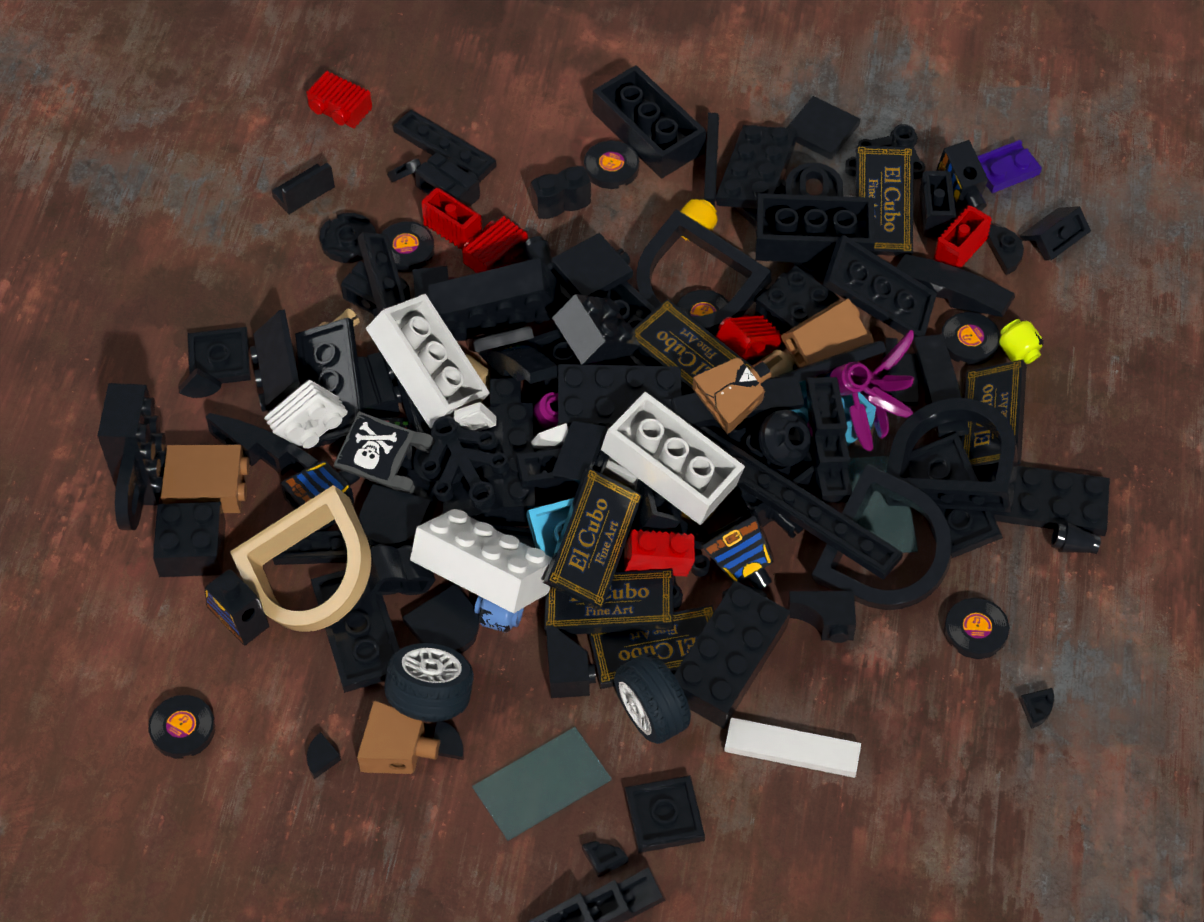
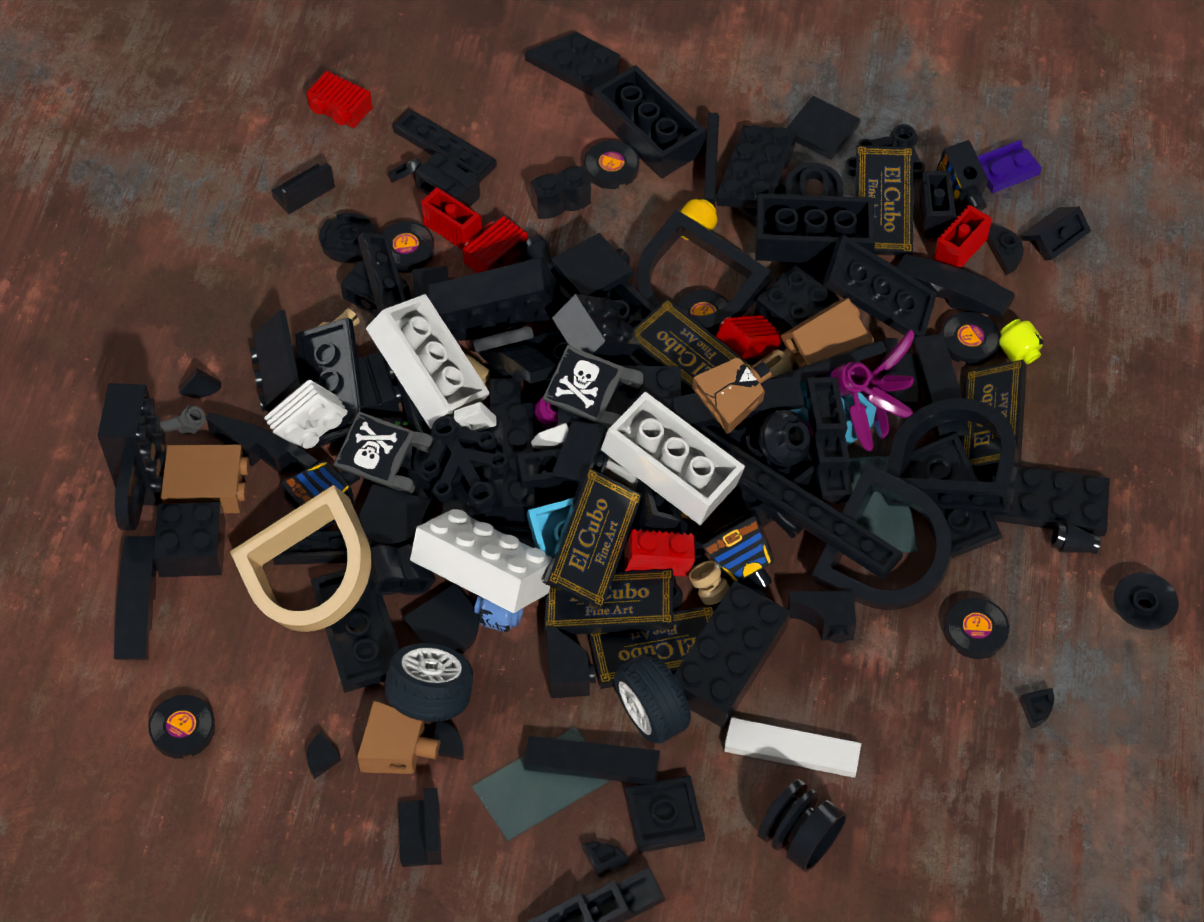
black tile [188,327,251,384] -> none
black torso [204,569,270,646] -> none
none -> black slope [114,536,157,660]
none -> dark grey piece [160,405,207,434]
none -> black panel [399,788,442,867]
none -> black tile [523,736,660,785]
none -> black wing [525,32,620,97]
none -> flag [543,345,643,429]
none -> tan wheel [688,560,730,605]
none -> black wheel [758,779,847,872]
none -> black dish [1113,572,1179,630]

